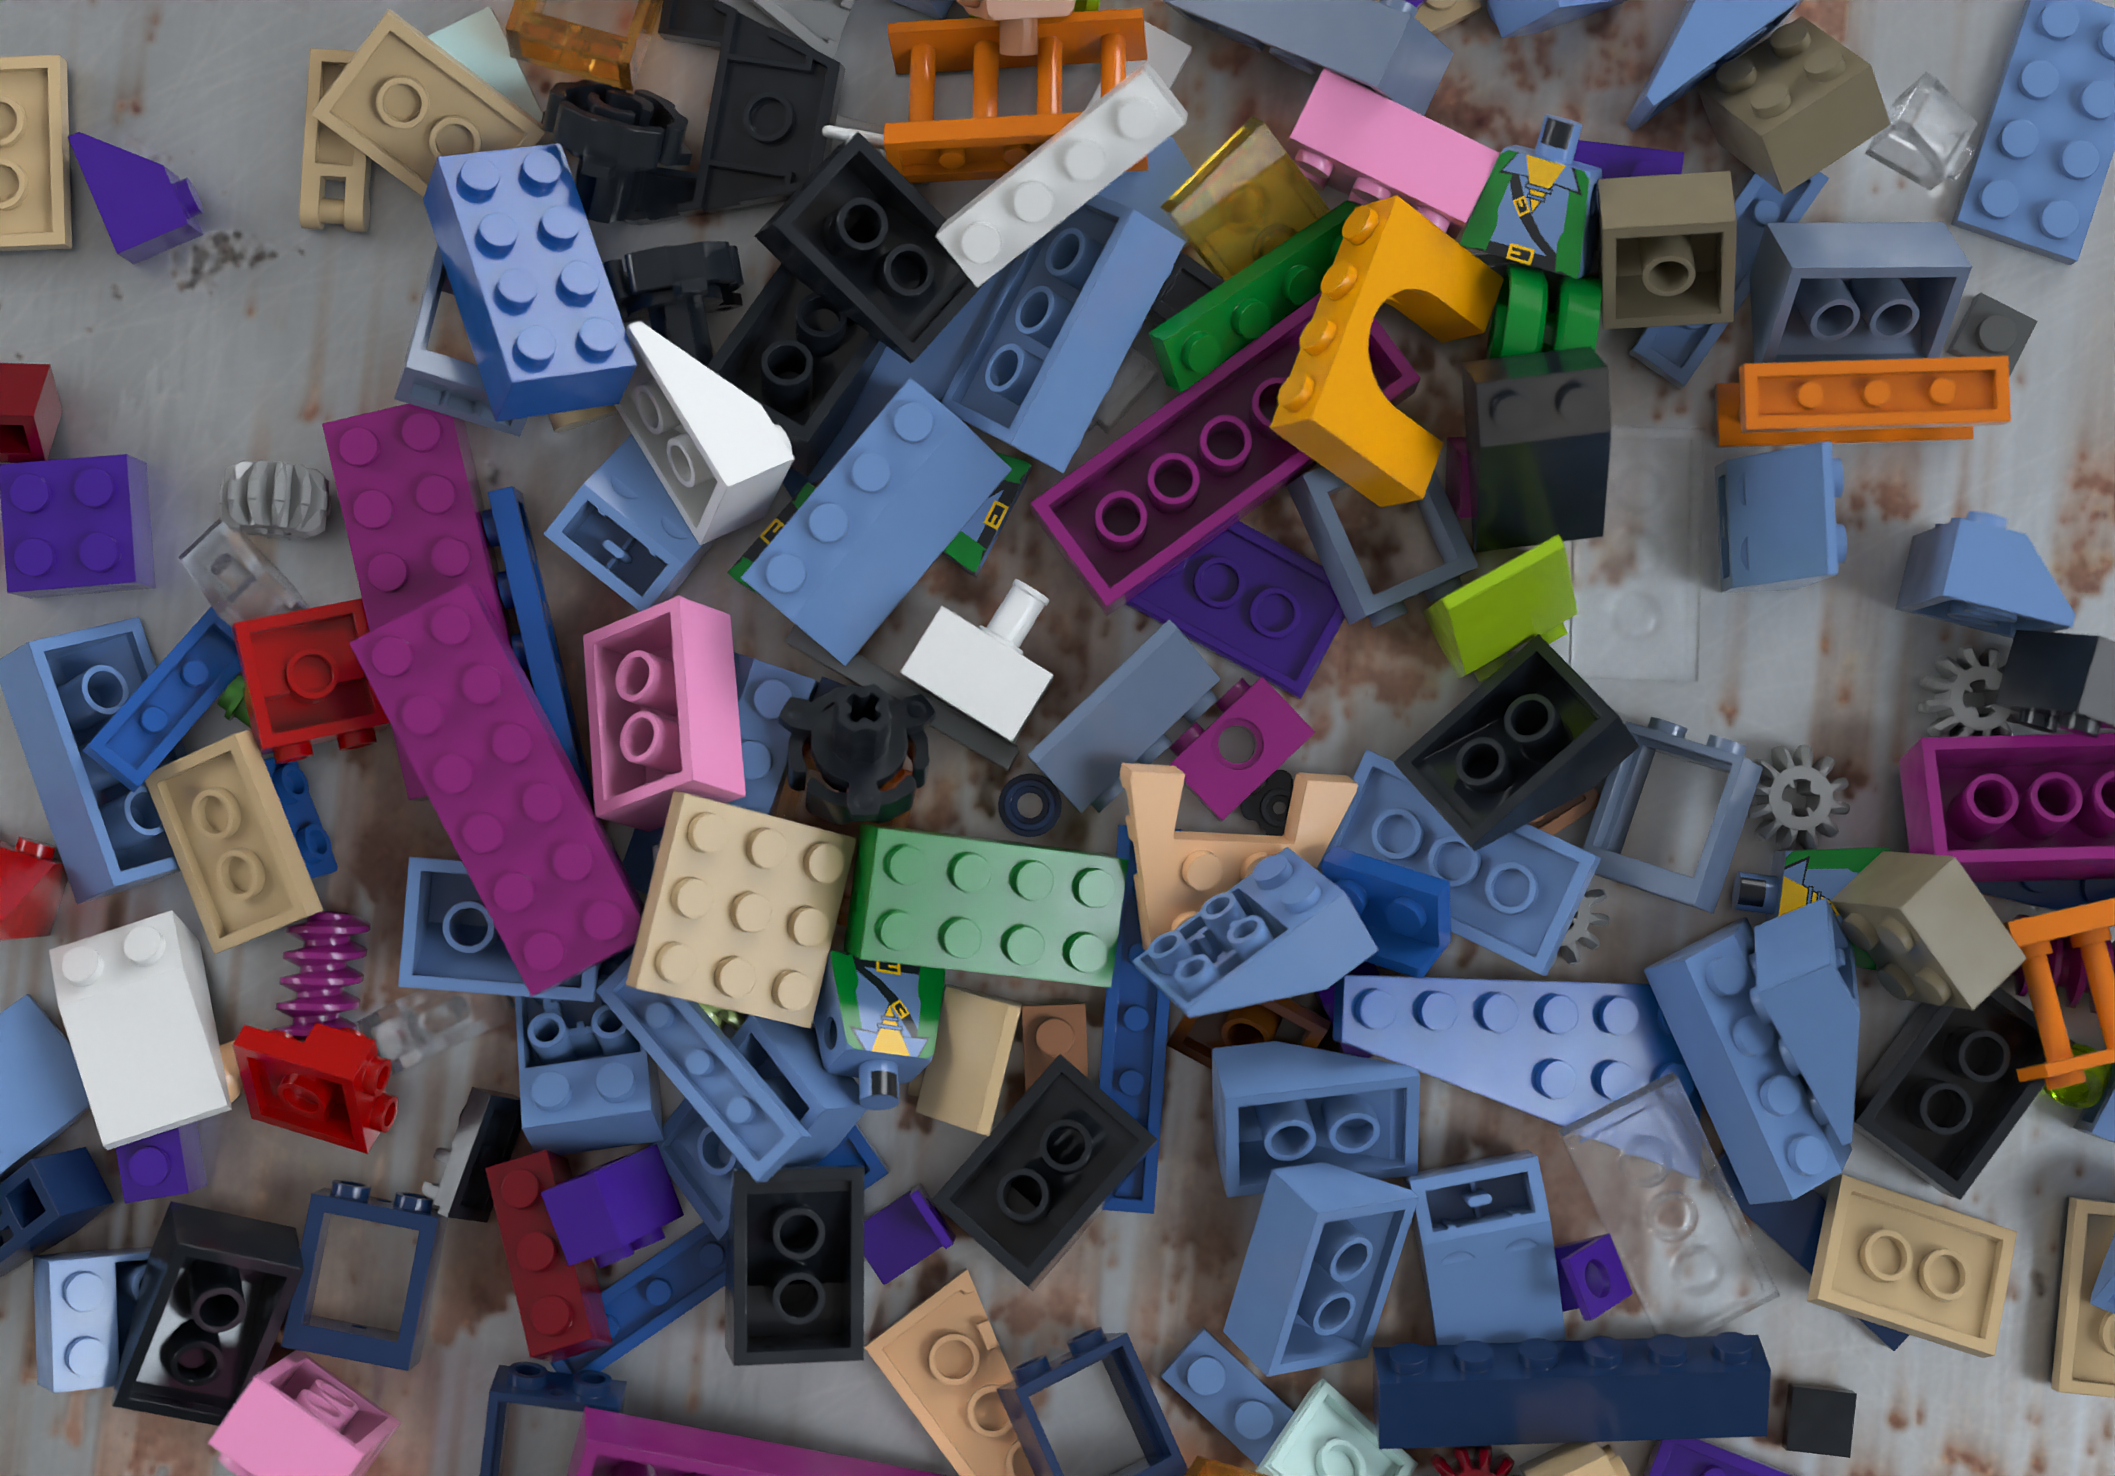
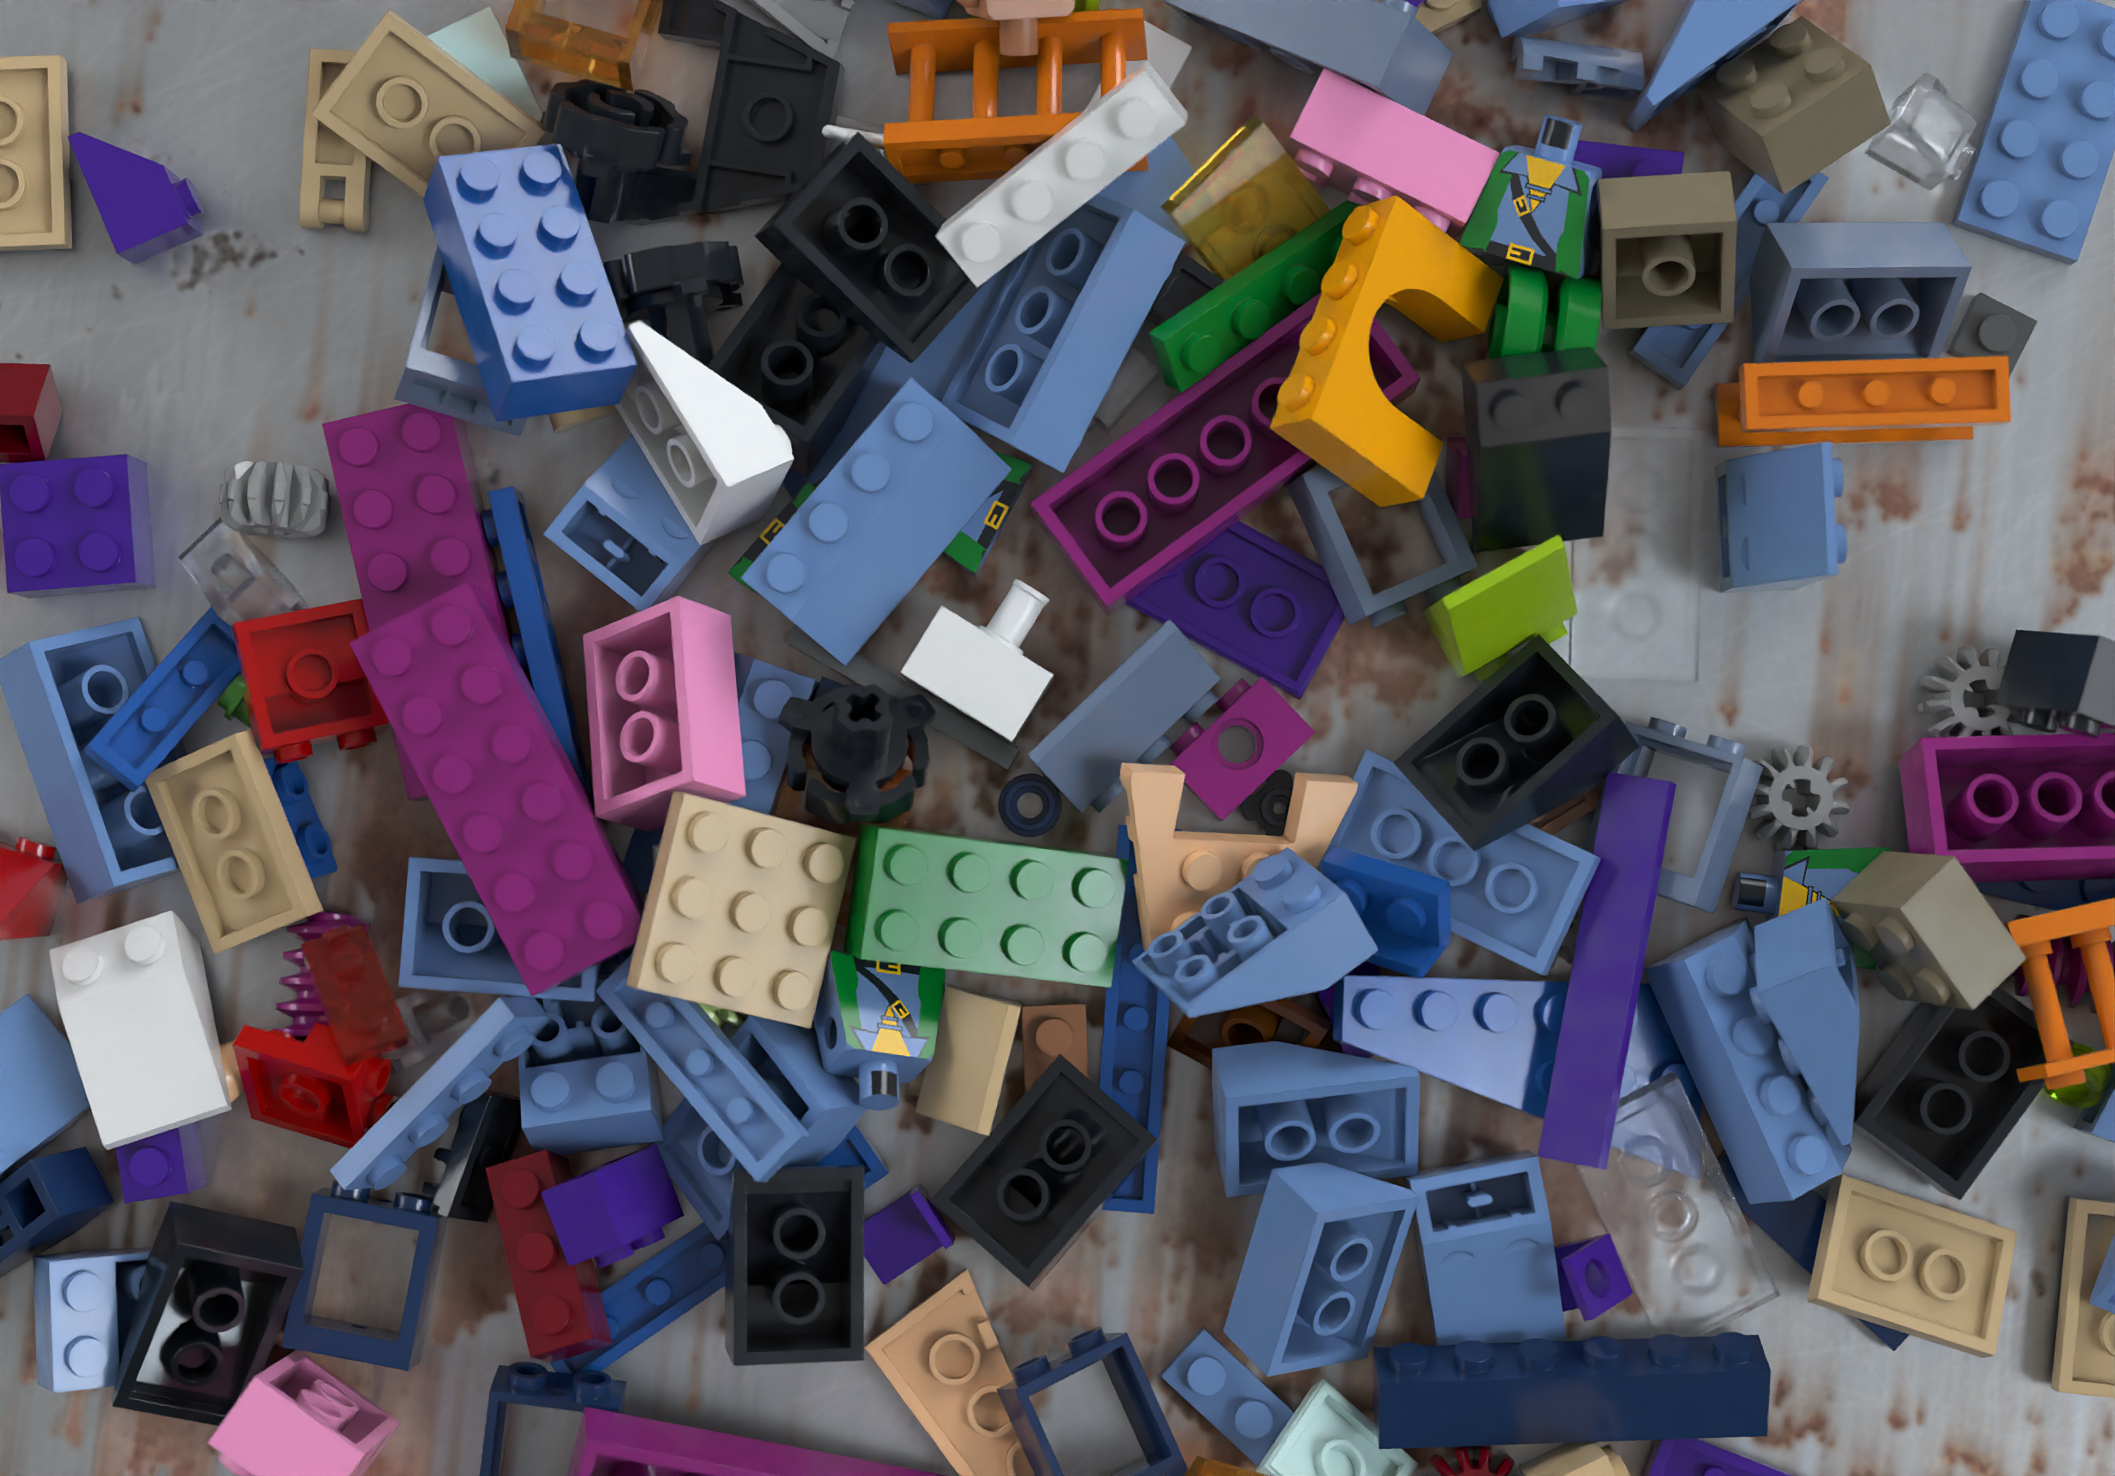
black tile [1782,1383,1857,1458] -> none
medium blue slope [1895,511,2076,639] -> none
none -> clear red plate [301,924,408,1066]
none -> medium blue plate [330,997,548,1190]
none -> sand blue slope [1510,35,1644,101]
none -> dark purple tile [1538,772,1676,1170]

